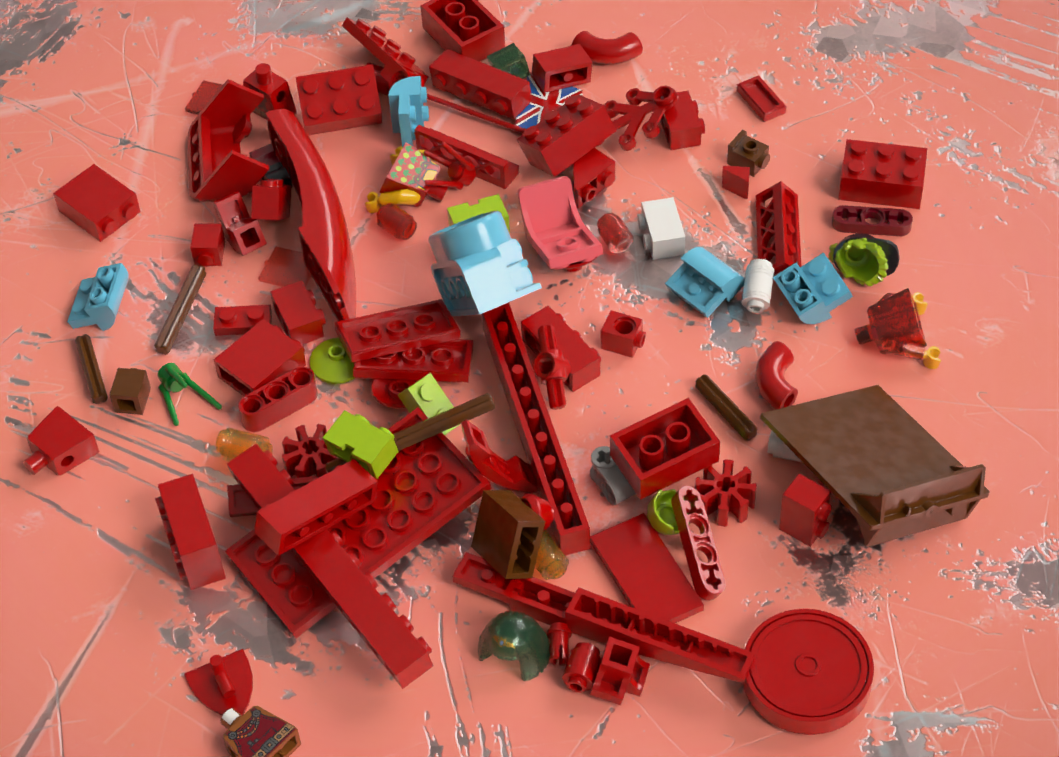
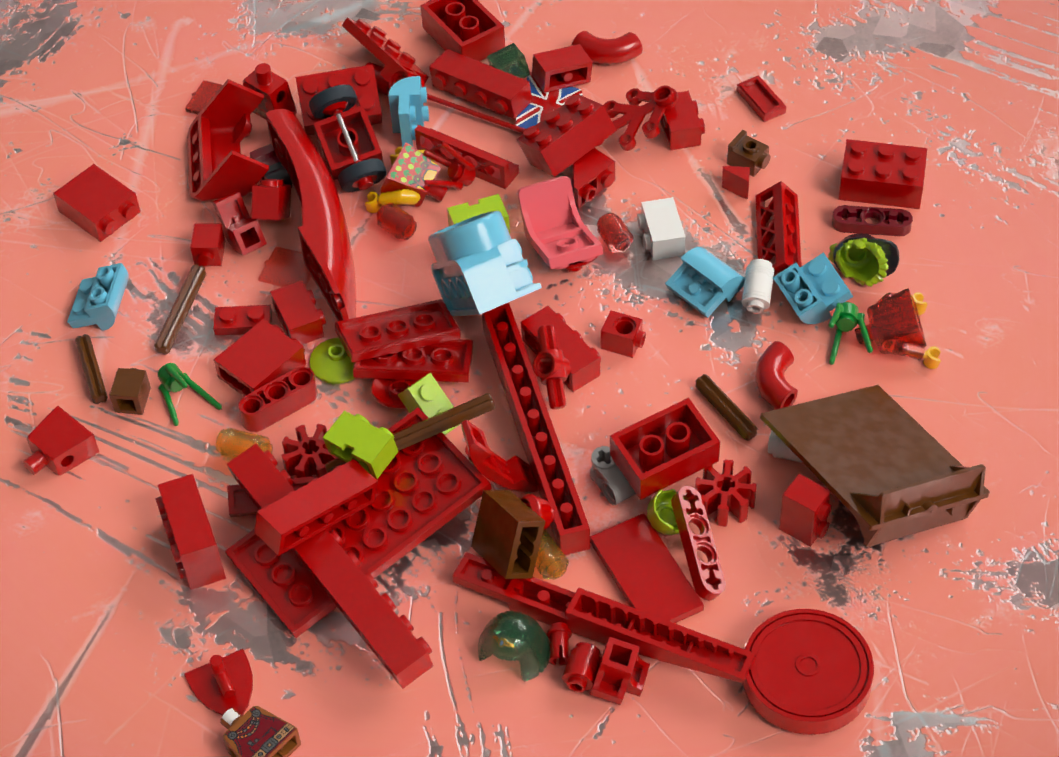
none -> brick [309,85,387,192]
none -> green plant [828,302,873,365]

